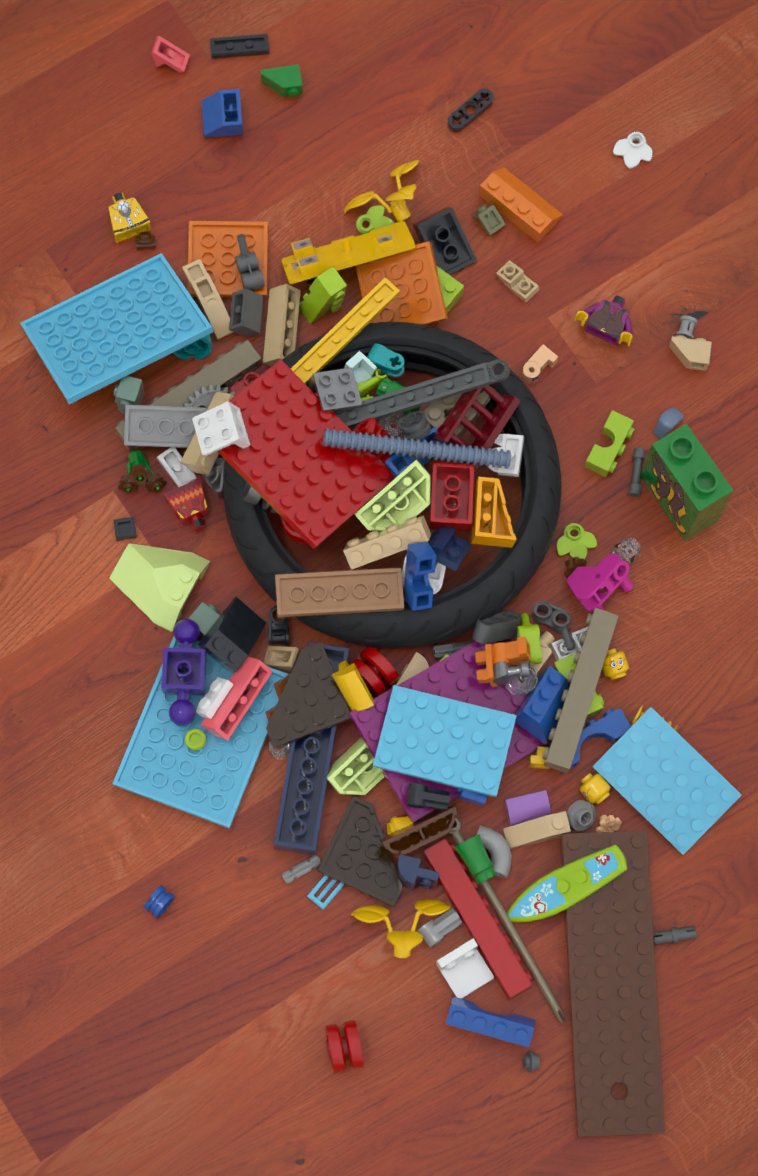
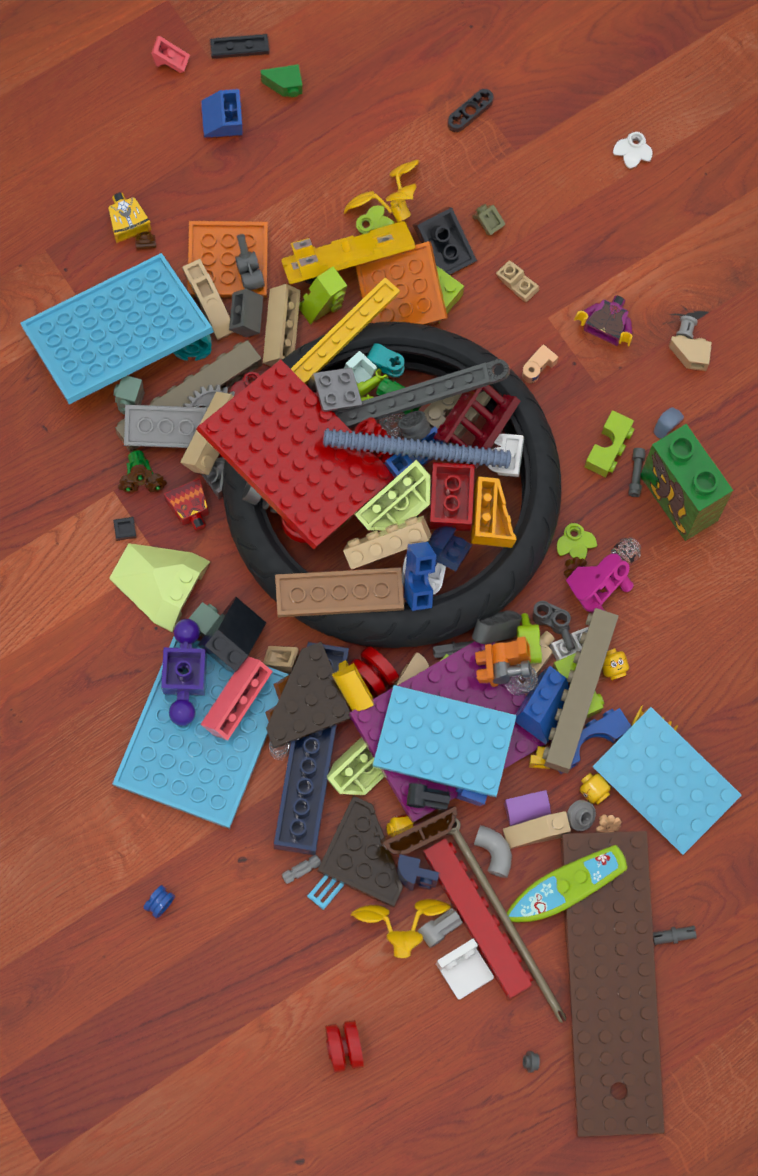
white slope [156,447,197,487] -> none
lime tile [185,729,206,751] -> none
white bracket [192,401,250,456] -> none
white plate [195,678,234,719] -> none
black piece [268,606,289,646] -> none
blue arch [446,996,535,1047] -> none
green plant [454,834,496,884] -> none
orange slope [479,167,563,243] -> none

